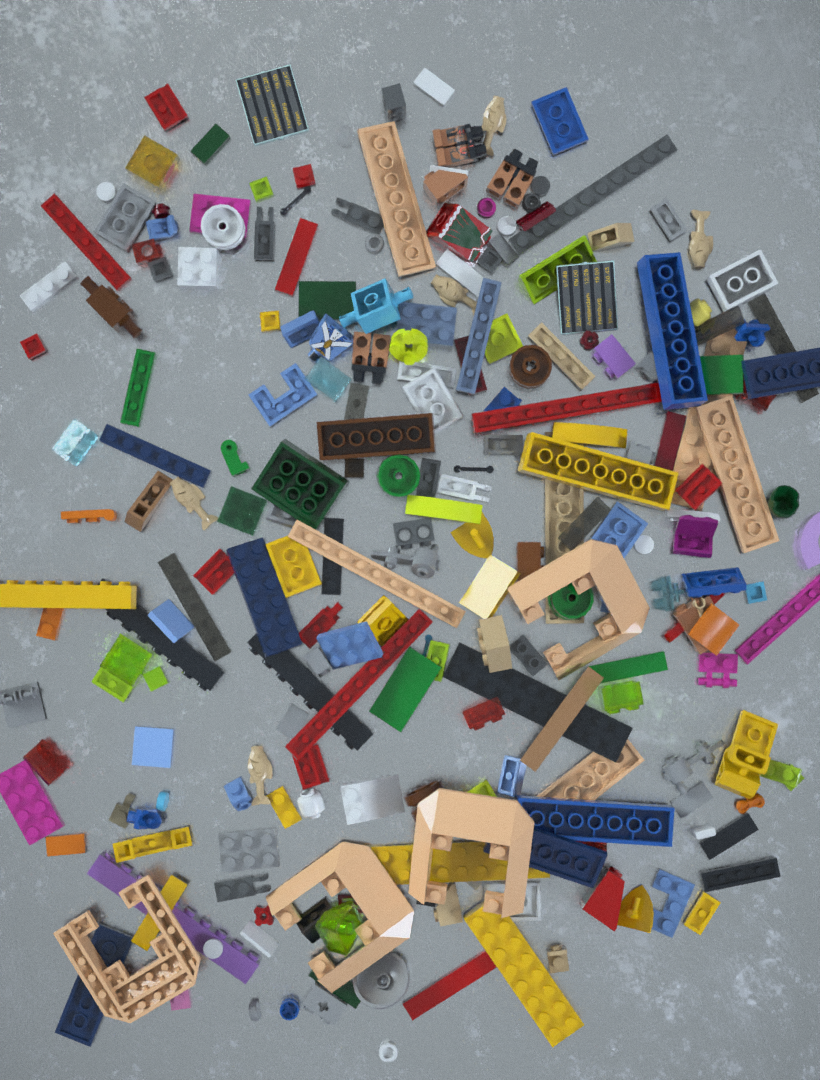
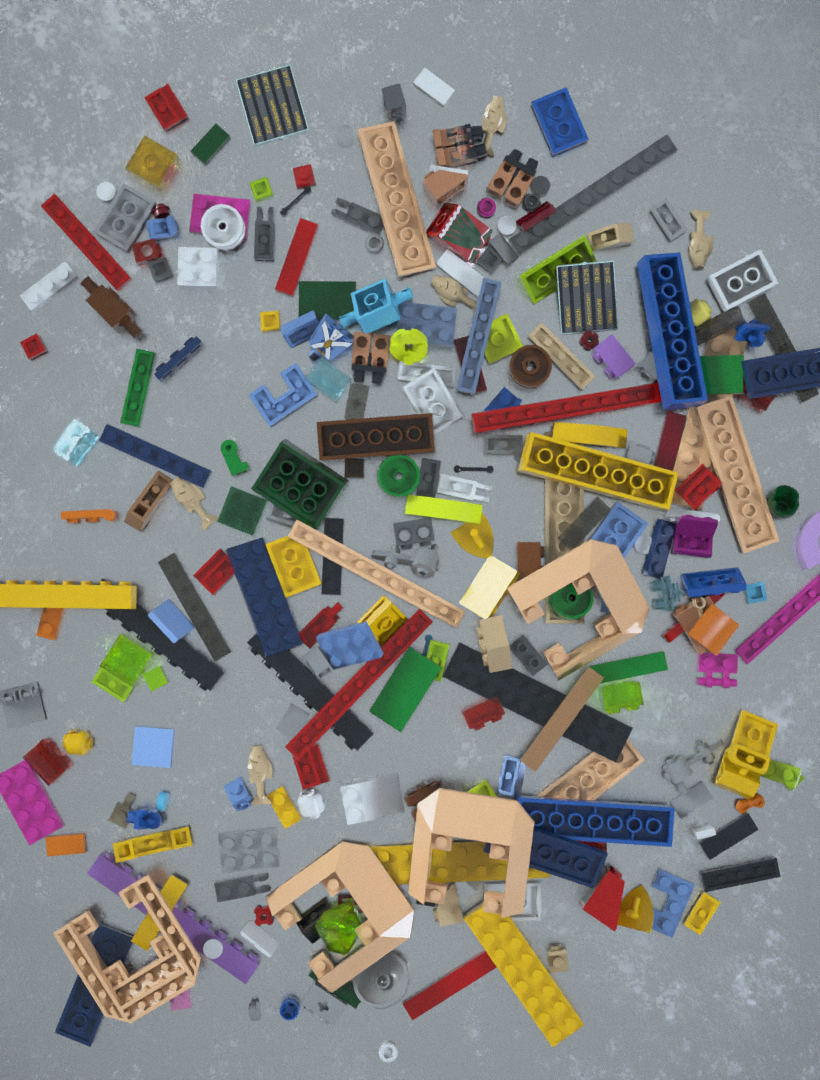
none -> yellow head [63,730,93,756]
none -> dark blue plate [154,336,203,382]
none -> dark blue plate [643,519,677,579]

